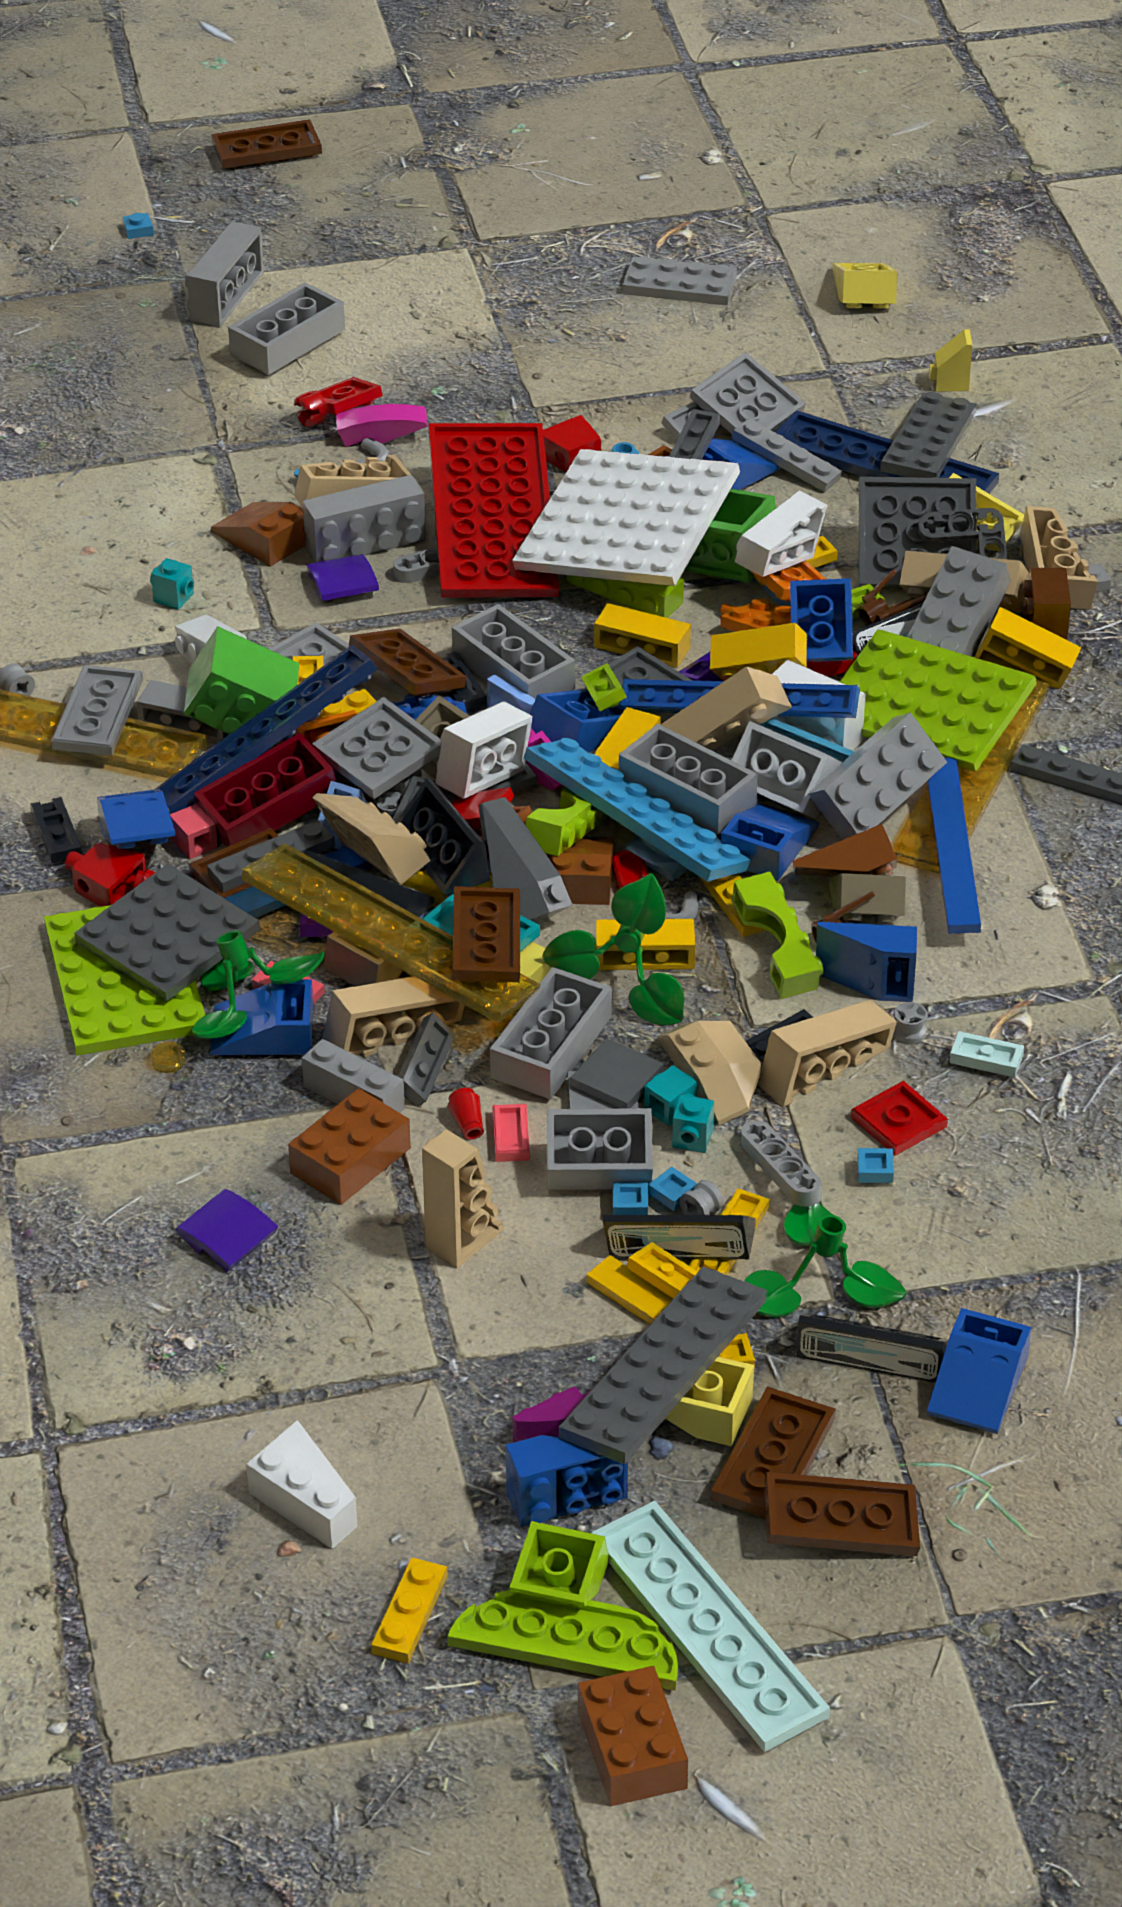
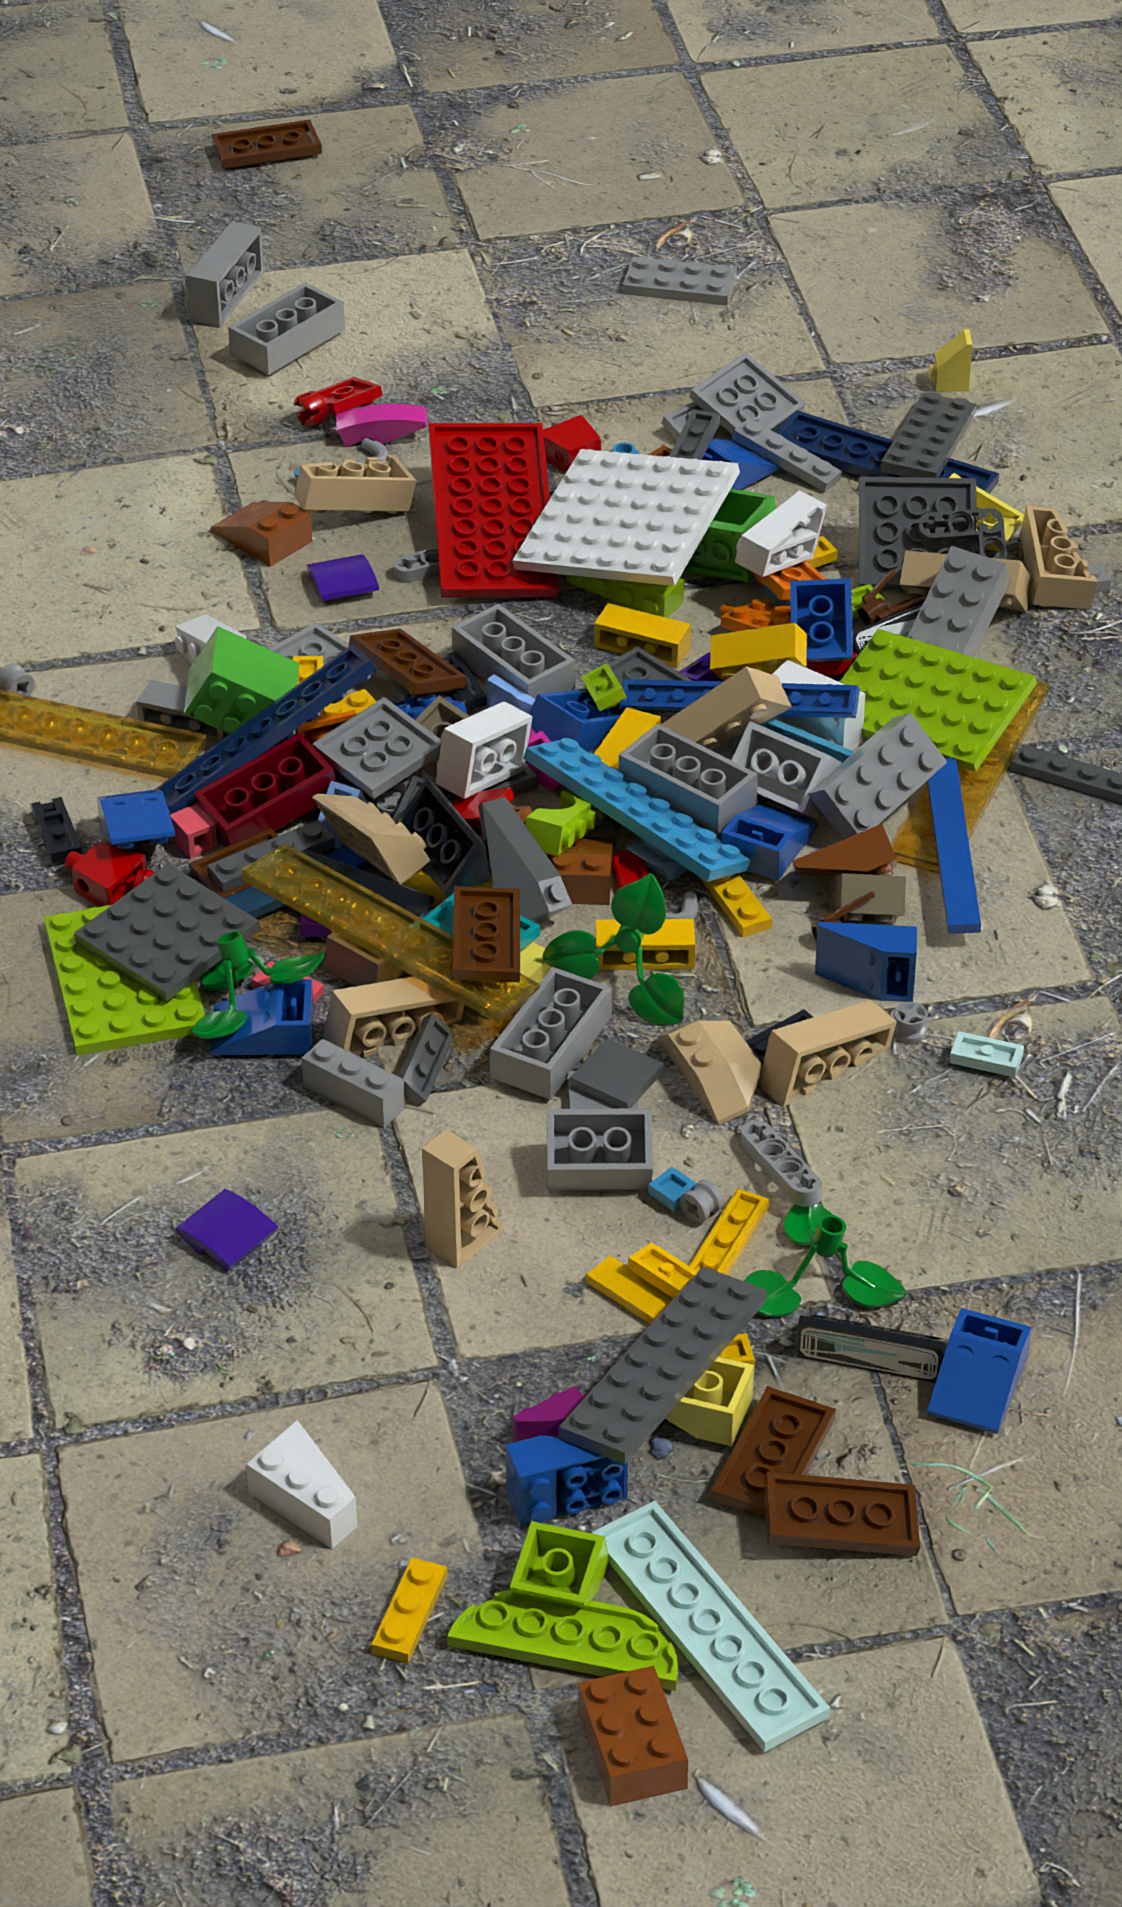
light grey tile [51,665,143,756] -> none
dark azure plate [122,213,154,239] -> none
teal brick [150,558,195,610] -> none
clear yellow tile [151,1041,185,1073] -> none
dark orange brick [288,1088,411,1205] -> none
light grey brick [303,475,426,563] -> none
red cone [447,1088,484,1140] -> none
coral tile [492,1104,530,1162] -> none
slope [603,1215,756,1260] -> none
dark azure plate [613,1182,648,1215] -> none
teal brick [644,1065,698,1126] -> none
teal brick [672,1095,714,1153] -> none
lime arch [731,872,823,999] -> none
light yellow slope [832,263,897,308] -> none
red tile [851,1080,948,1156] -> none
dark azure plate [857,1148,894,1183] -> none
yellow wedge [974,607,1081,689] -> none
reddish brown brick [1021,568,1071,640] -> none

